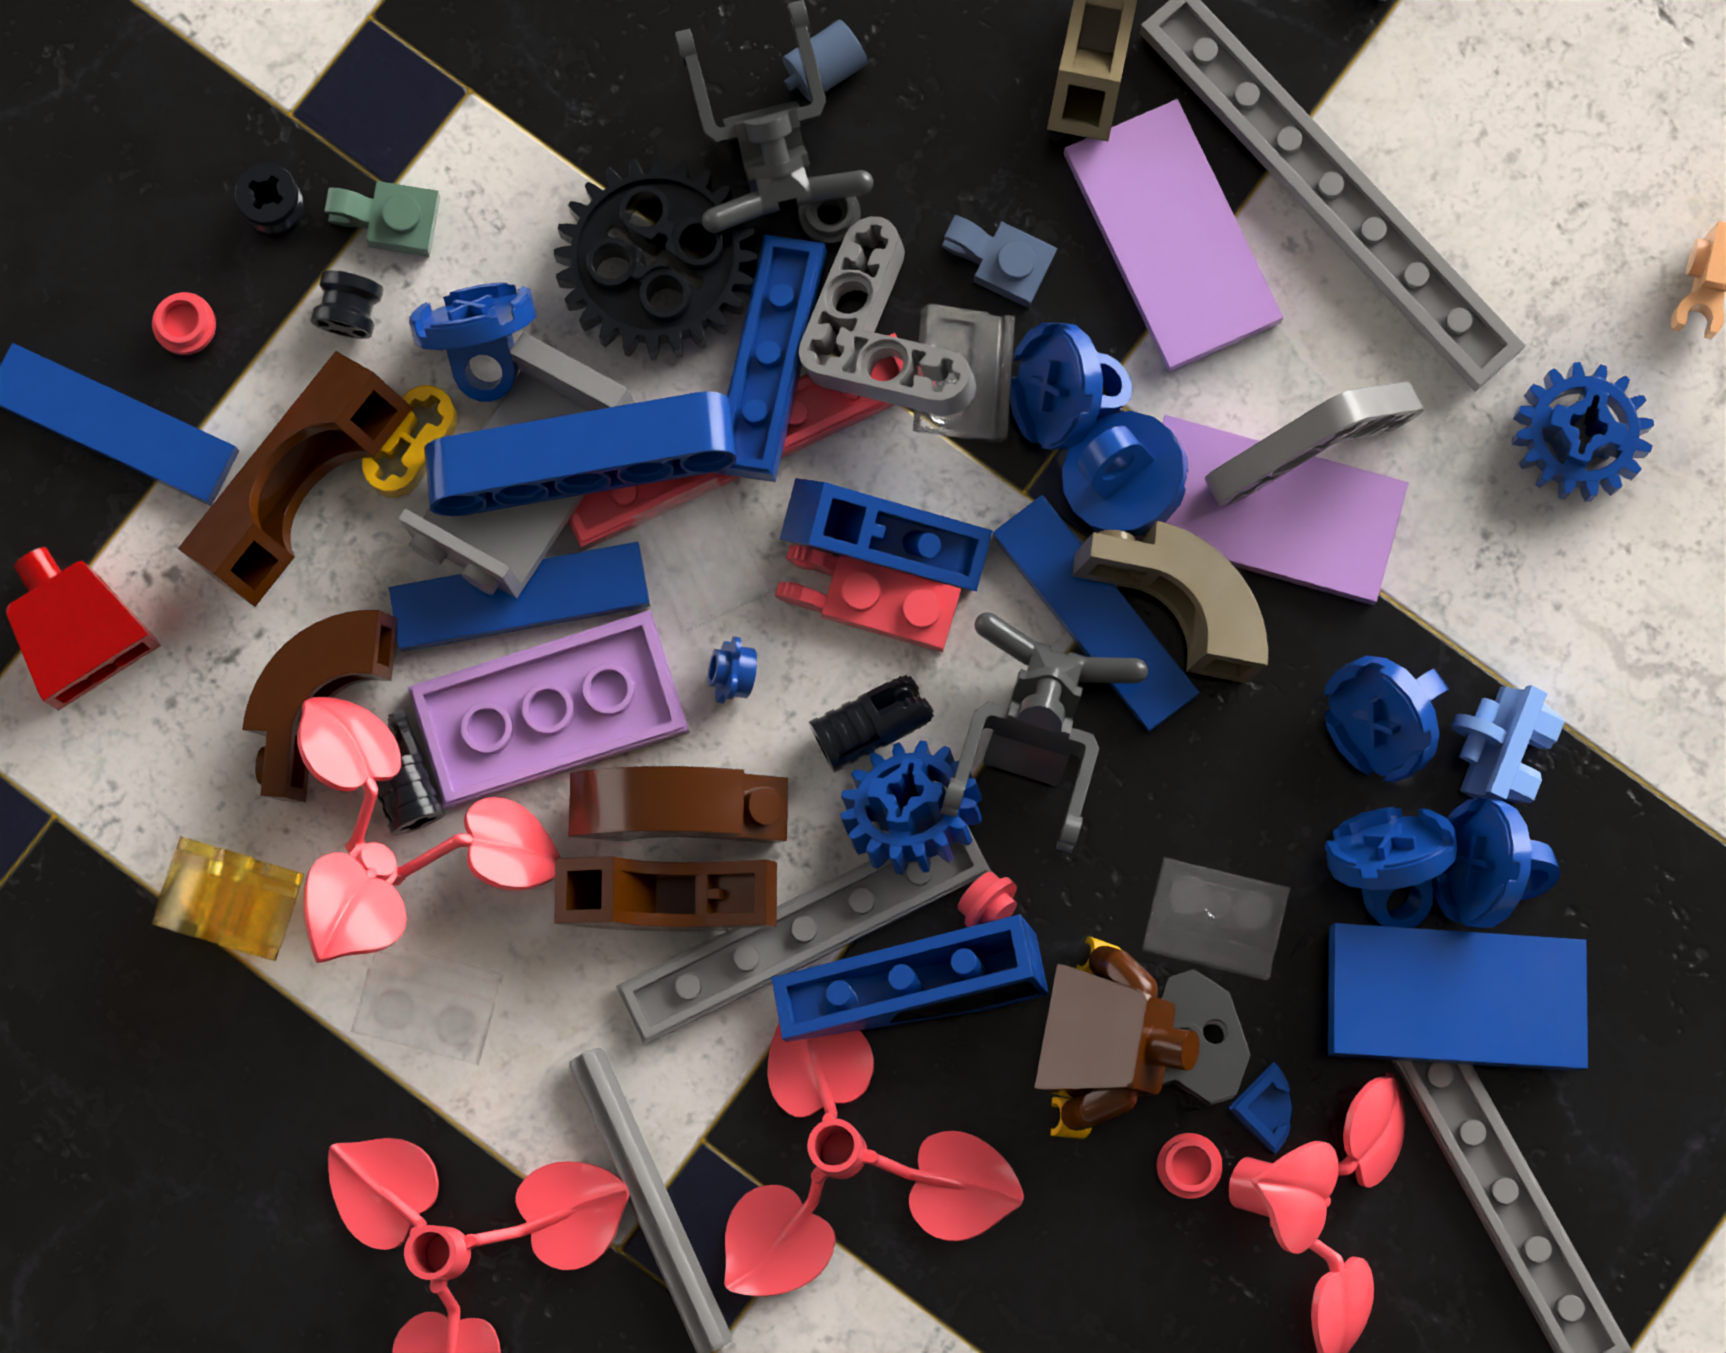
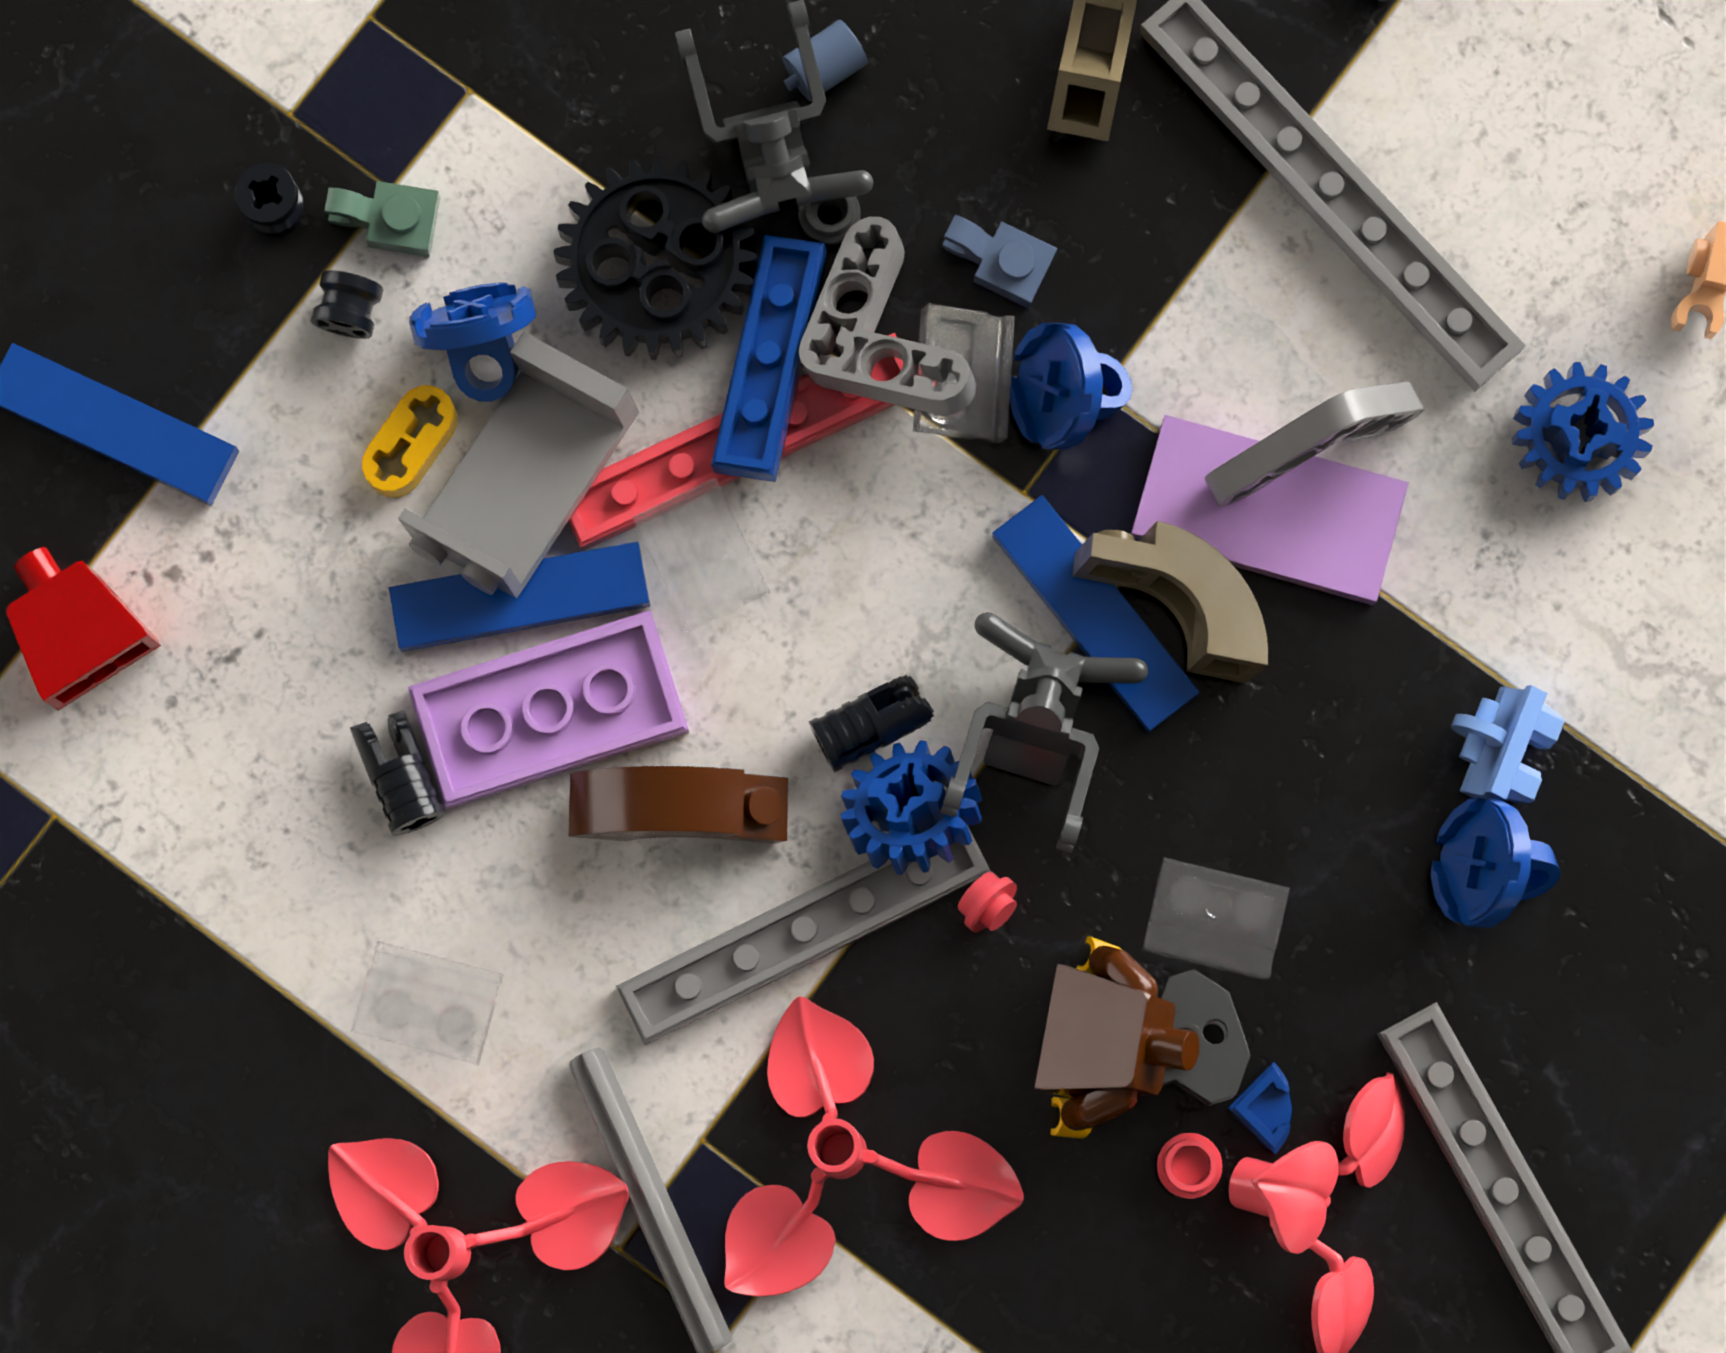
coral plate [152,292,216,355] -> none
clear yellow brick [152,836,305,961] -> none
reddish brown arch [178,351,413,607] -> none
reddish brown arch [242,610,398,803] -> none
coral plant [297,697,561,963] -> none
blue beam [424,391,737,517] -> none
reddish brown arch [554,856,777,931] -> none
blue plate [708,636,757,704] -> none
blue slope [771,914,1049,1042] -> none
coral hinge [775,544,961,652] -> none
blue slope [779,478,993,592] -> none
blue tile [1062,411,1188,536] -> none
lavender tile [1064,99,1284,373] -> none
blue tile [1324,655,1449,783] -> none
blue tile [1325,807,1458,928] -> none
blue tile [1328,923,1588,1071] -> none

